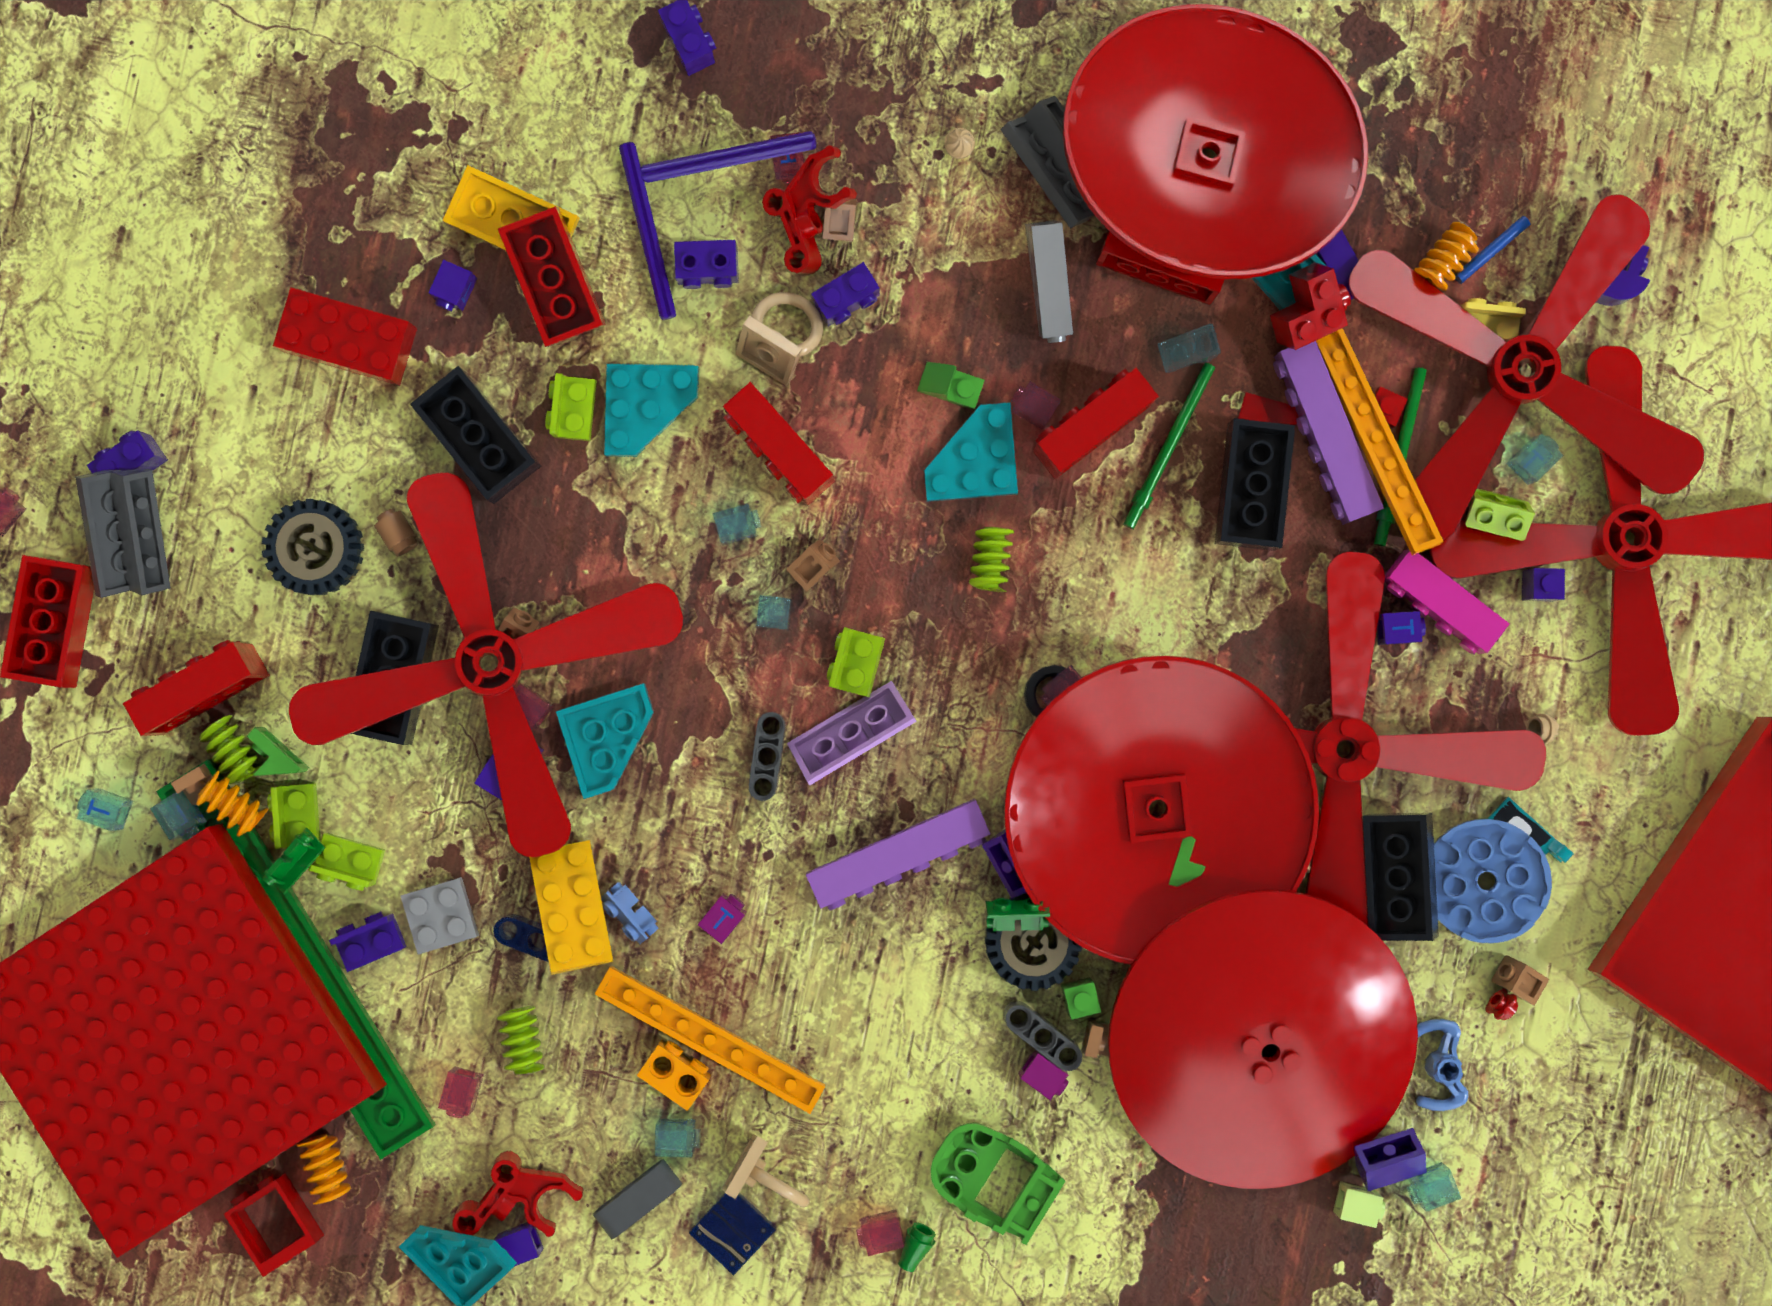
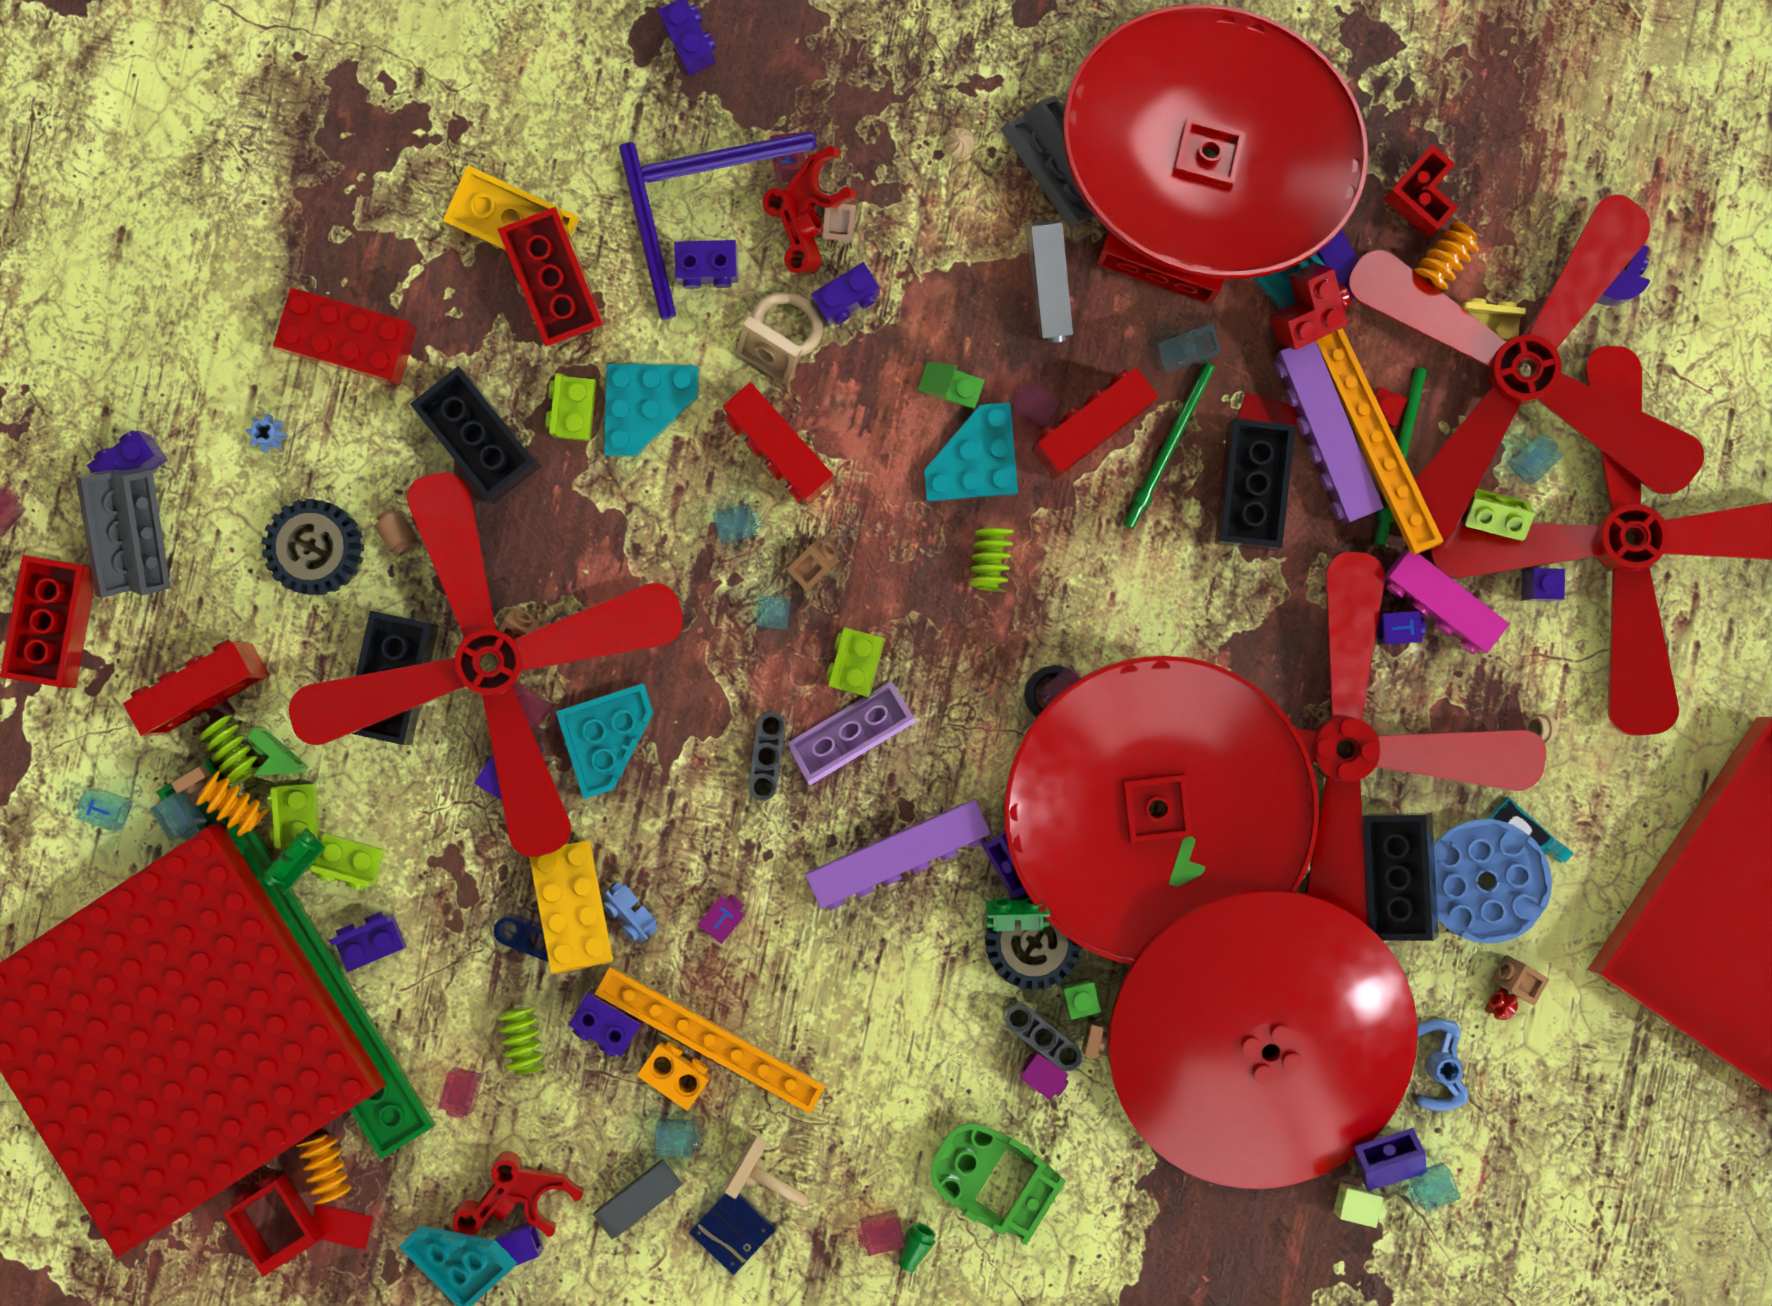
light grey plate [401,877,479,955] -> none
dark purple brick [429,260,478,312] -> none
blue bar [1454,216,1531,284] -> none
none -> medium blue gear [246,414,288,453]
none -> red sticker [314,1204,373,1250]
none -> dark purple brick [568,989,643,1057]
none -> red brick [1383,144,1458,239]

